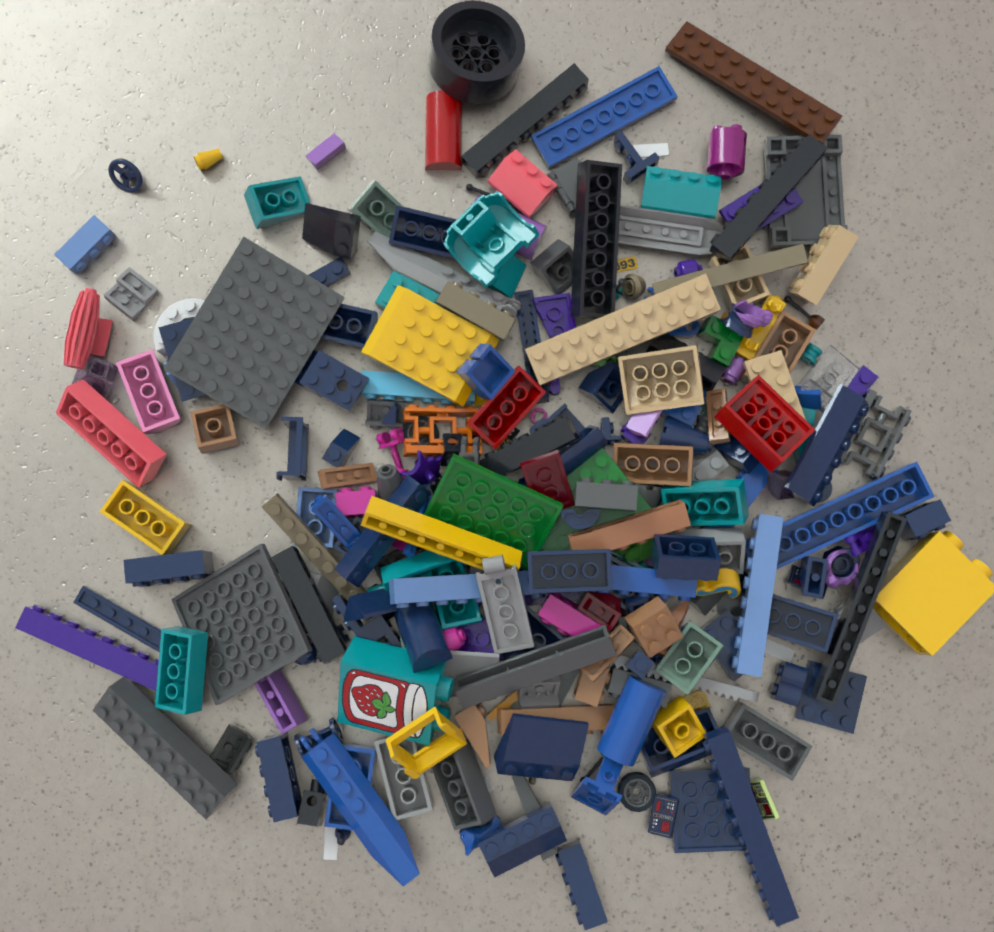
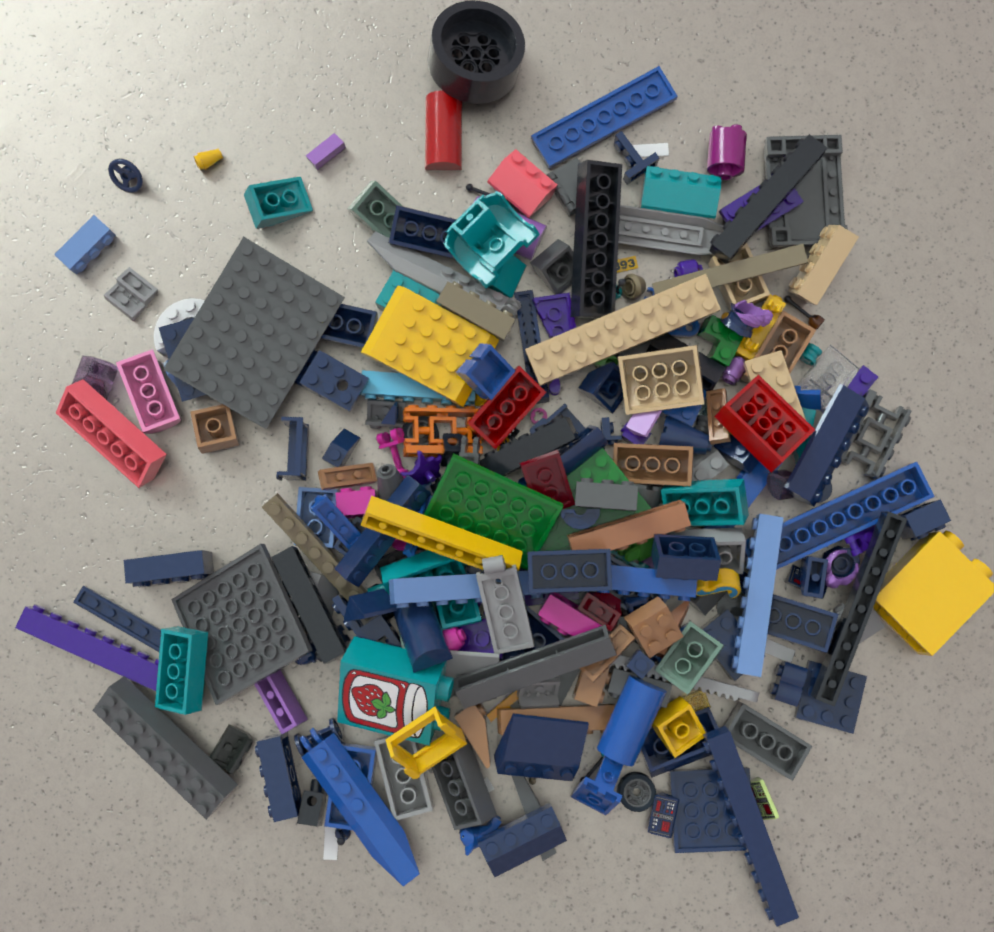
coral plate [63,288,113,370] -> none
yellow brick [99,480,191,555] -> none
black slope [302,203,361,259] -> none
dark blue plate [309,257,351,287] -> none
black brick [461,63,589,179] -> none
dark blue brick [555,839,608,930] -> none
reddish brown plate [665,21,842,144] -> none

